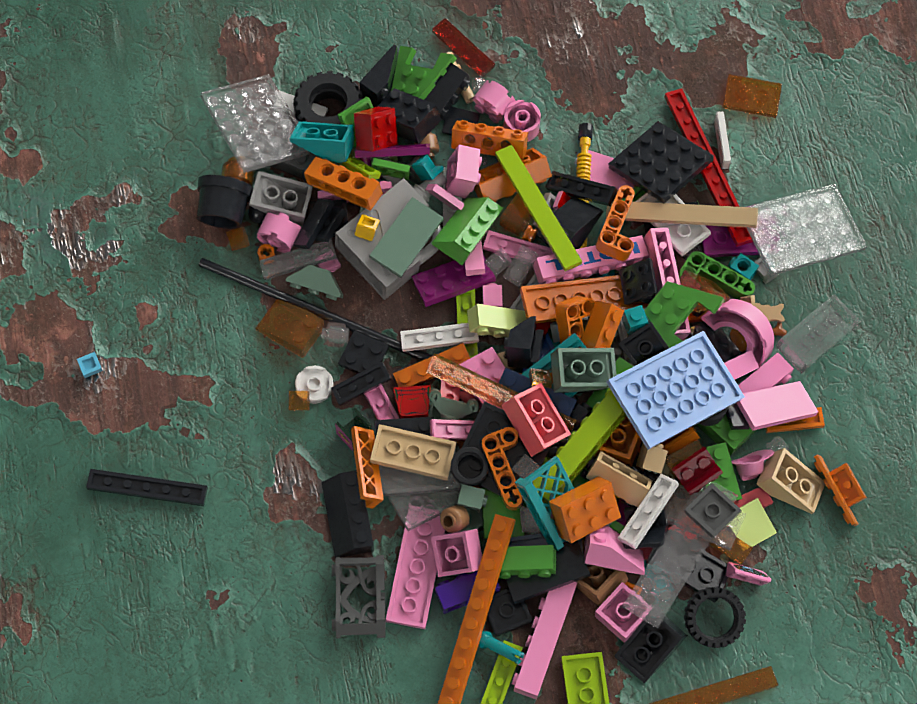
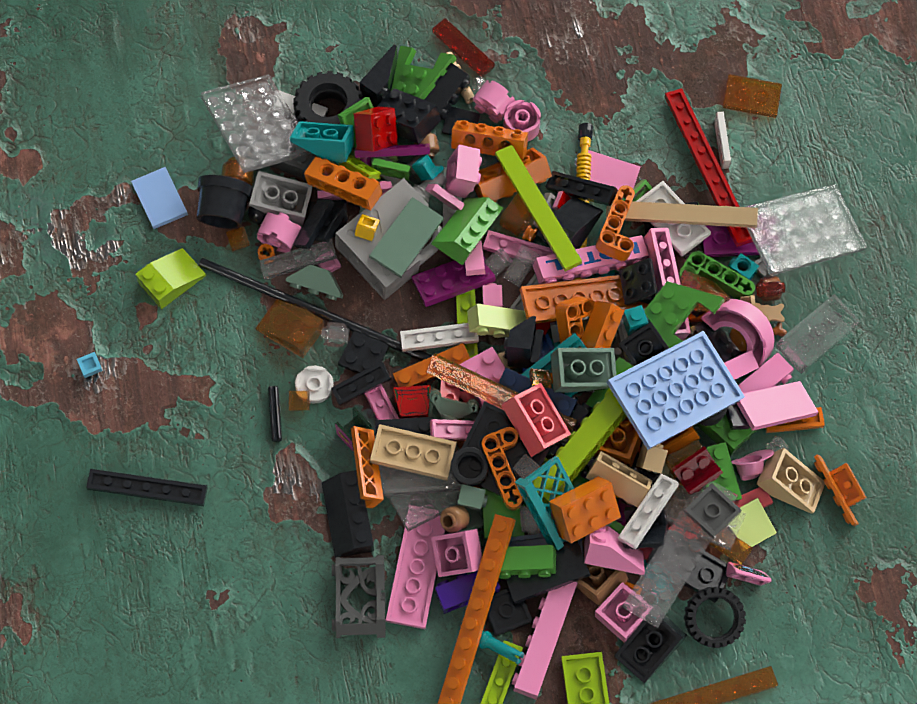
black plate [608,121,714,204] -> none
none -> light blue tile [131,167,188,229]
none -> lime slope [135,248,206,309]
none -> black axle [268,386,282,442]
none -> clear red head [756,276,785,302]

